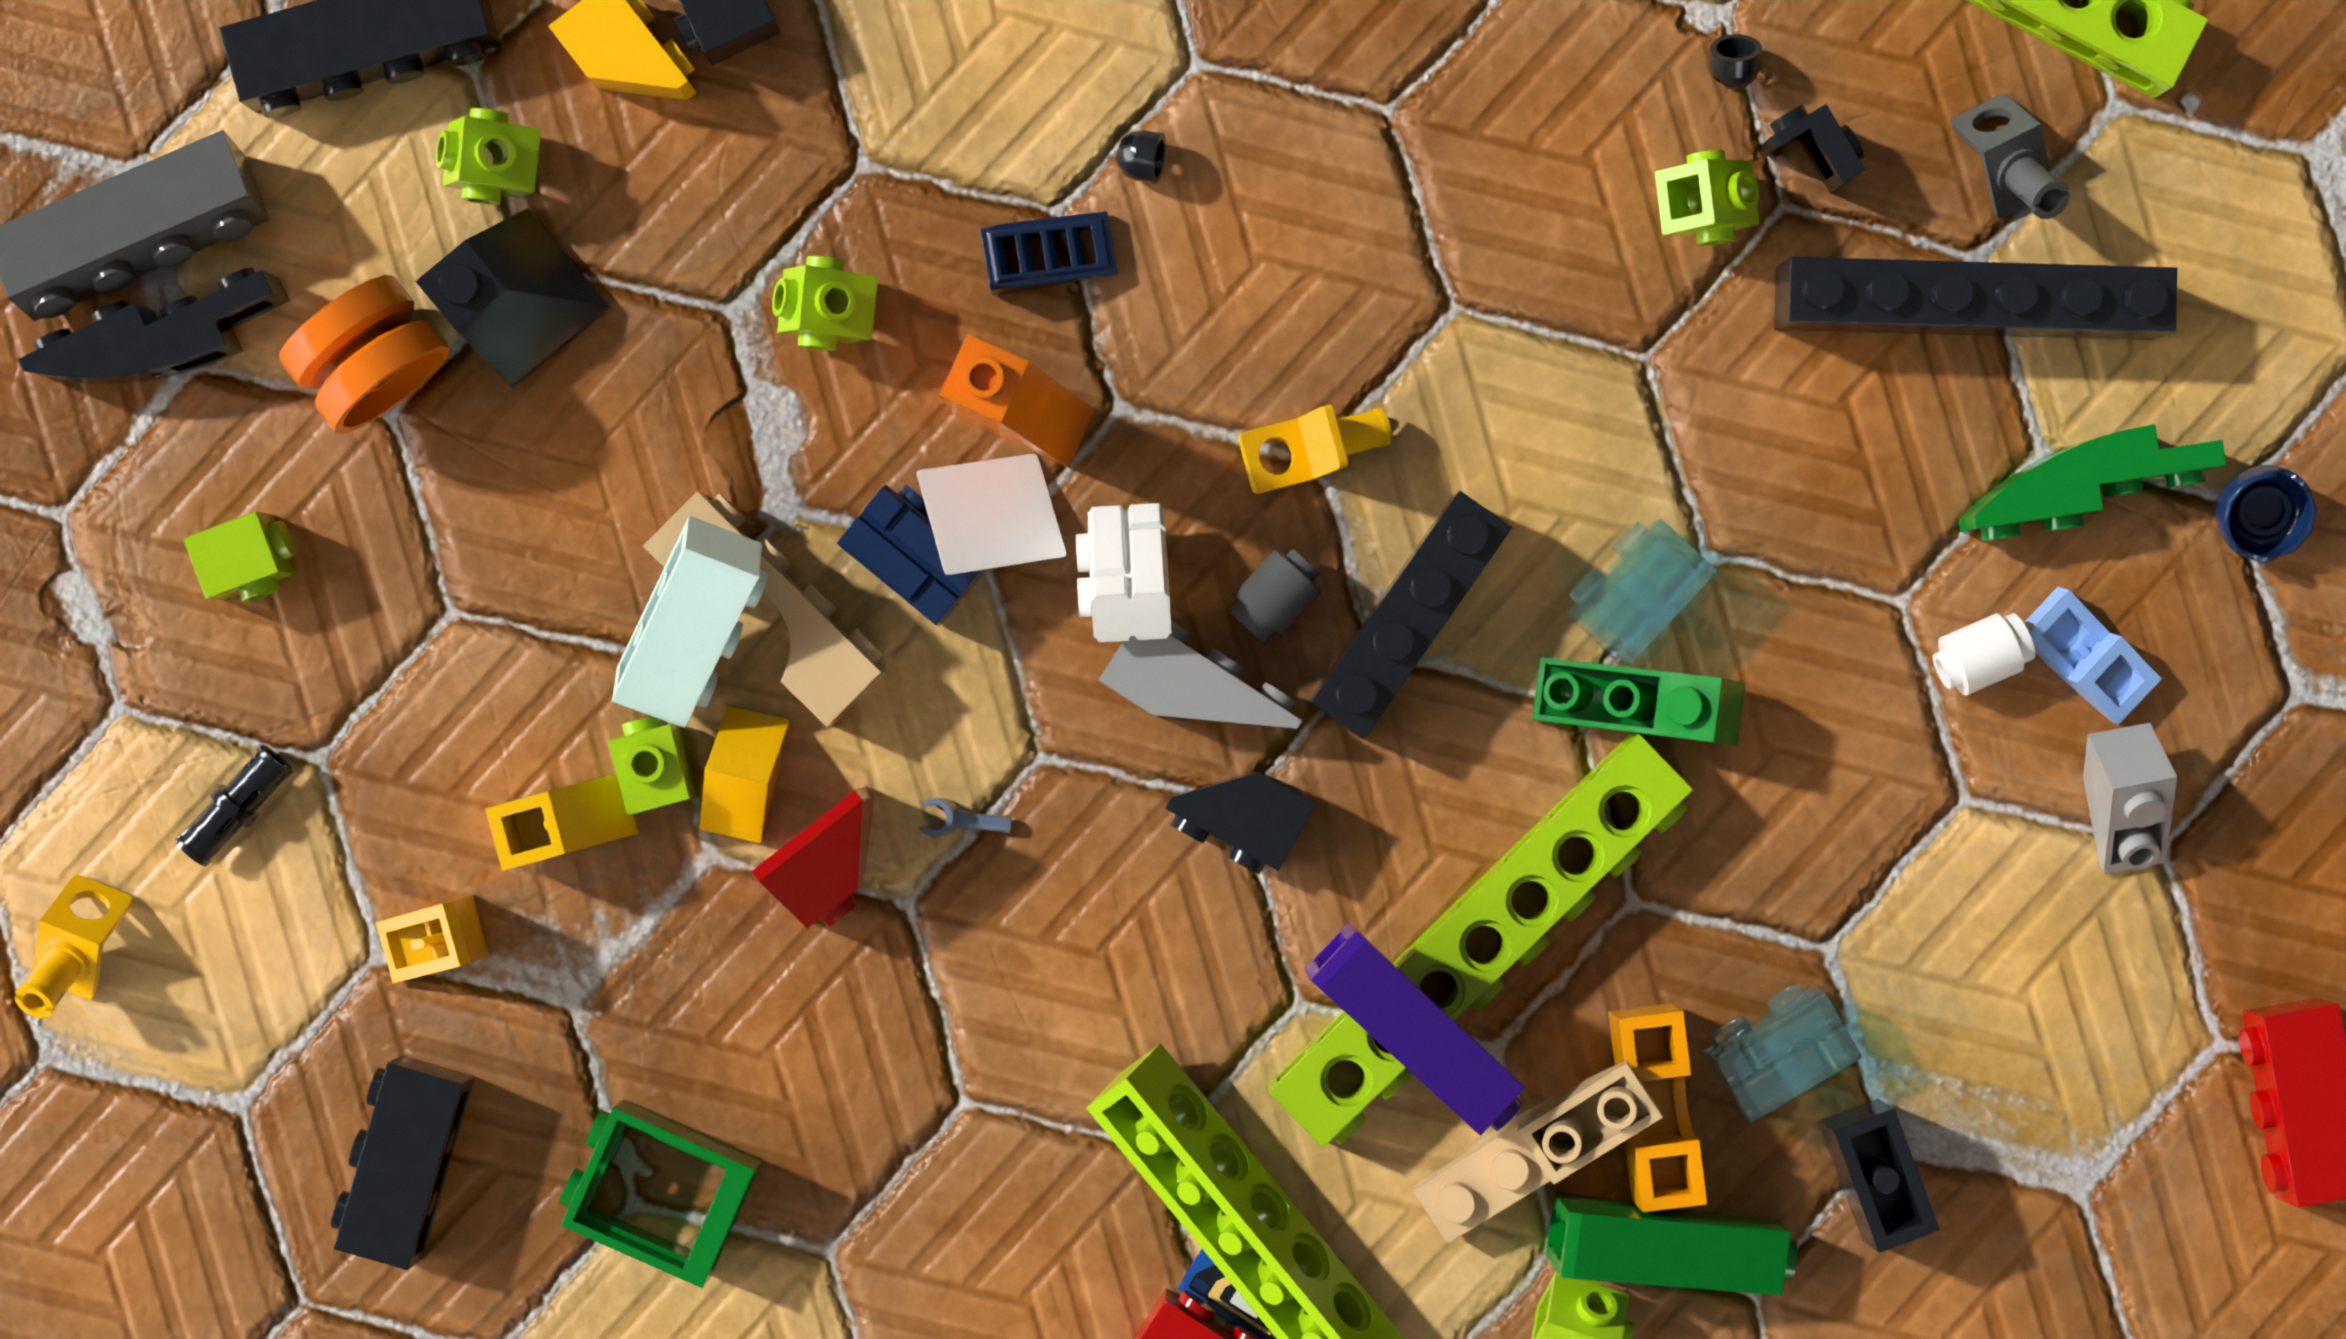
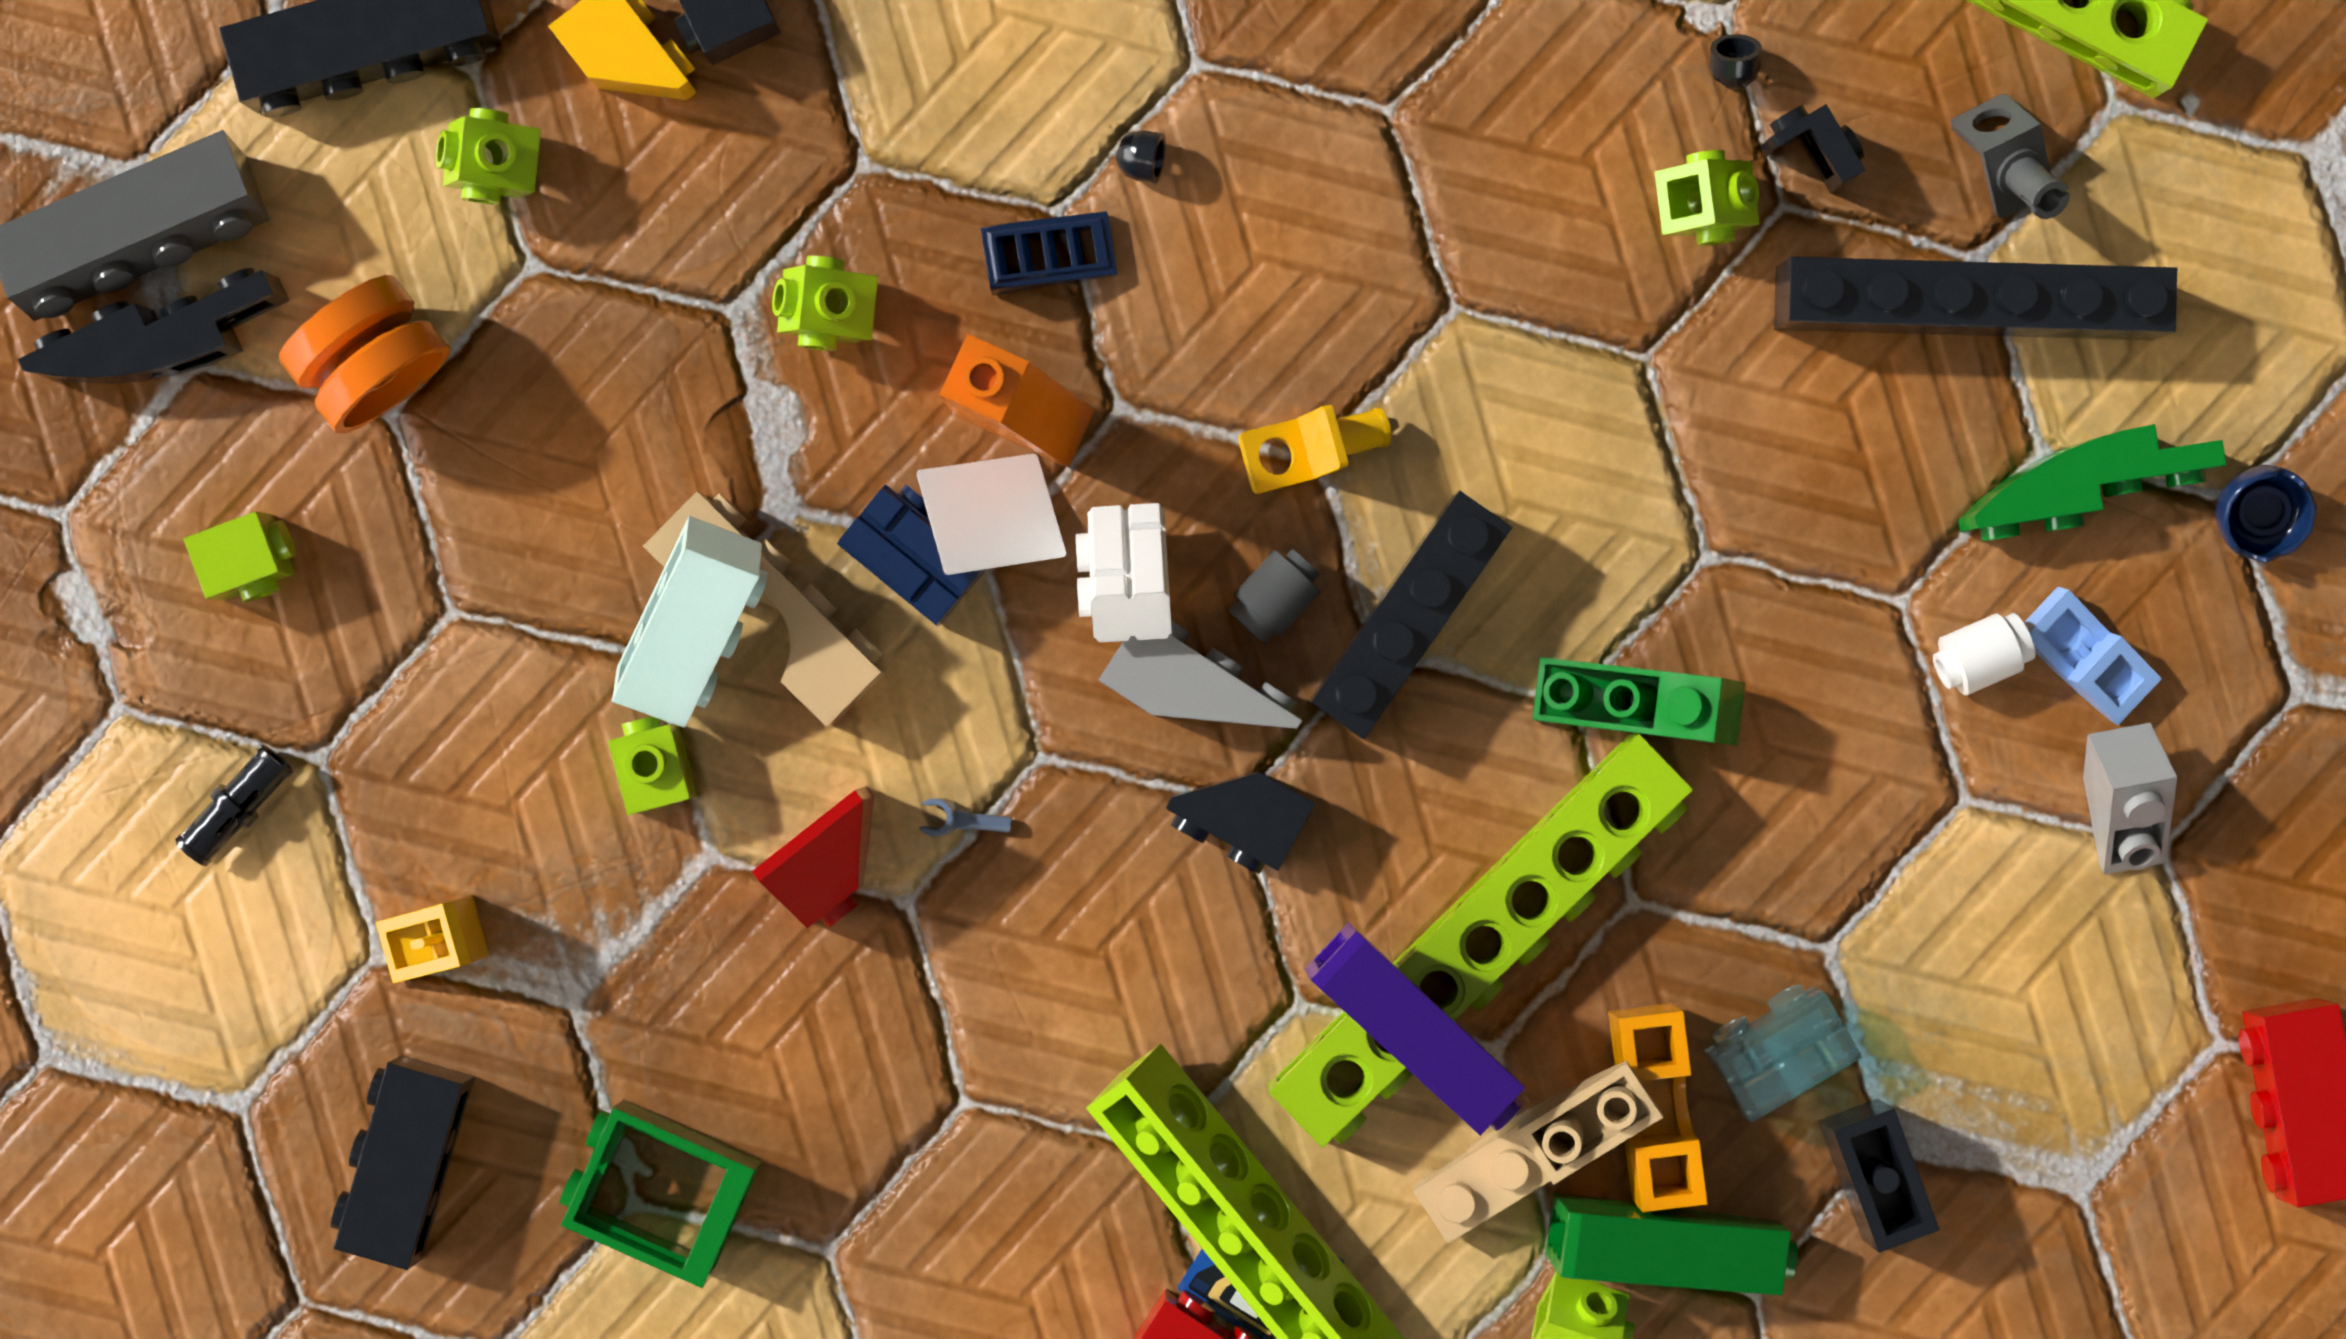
yellow bracket [14,875,133,1019] -> none
black slope [415,208,610,388] -> none
yellow slope [485,774,640,871] -> none
yellow slope [699,705,791,843] -> none
clear light blue brick [1566,518,1717,666] -> none

